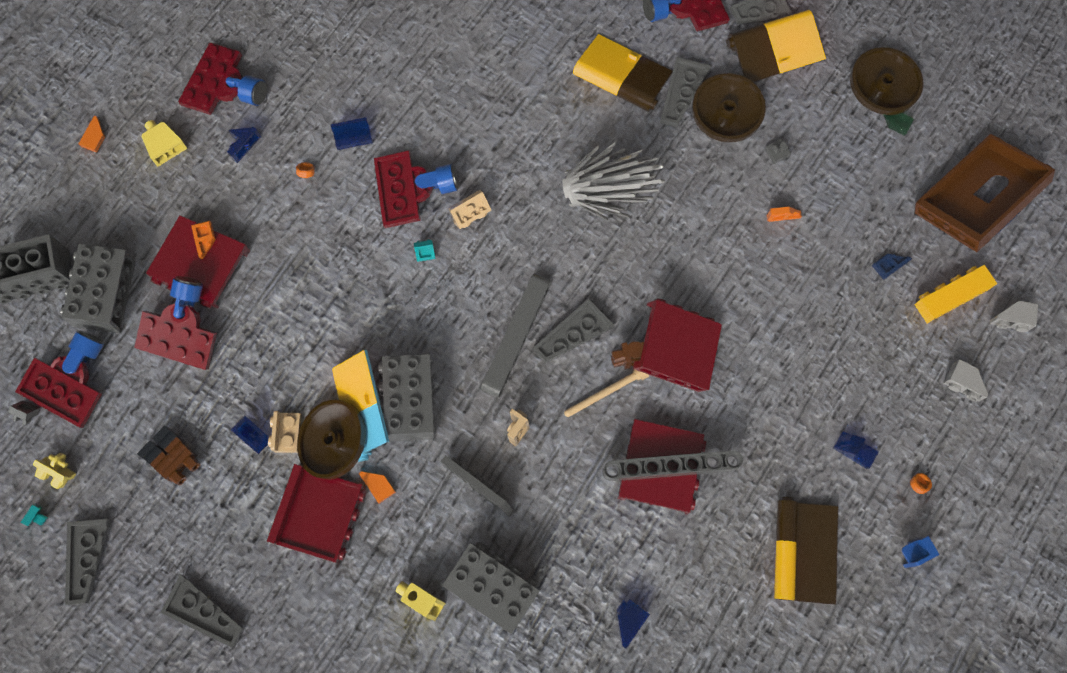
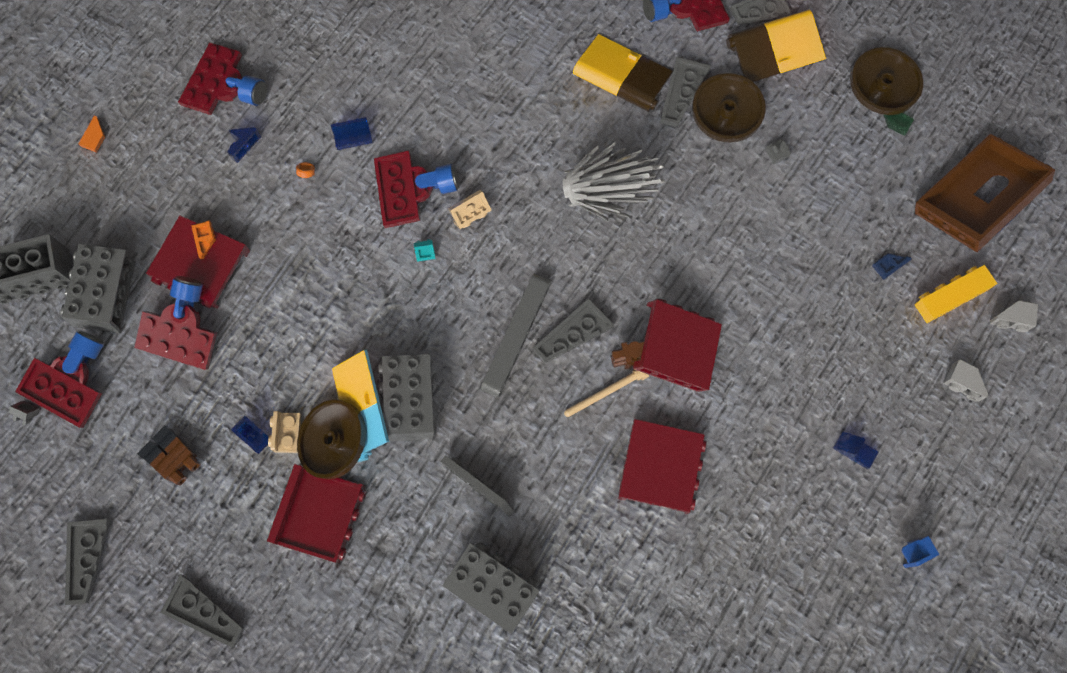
teal tile [20,503,47,526] -> none
light yellow hips [33,453,76,489] -> none
light yellow torso [141,120,188,167] -> none
orange tile [359,471,396,504] -> none
light yellow torso [396,581,446,621] -> none
tan bracket [507,409,530,446] -> none
dark grey beam [602,451,743,481] -> none
clear blue slope [616,599,650,649] -> none
orange tile [767,207,802,222] -> none
dark brown door [774,497,838,605] -> none
orange tile [910,473,932,494] -> none

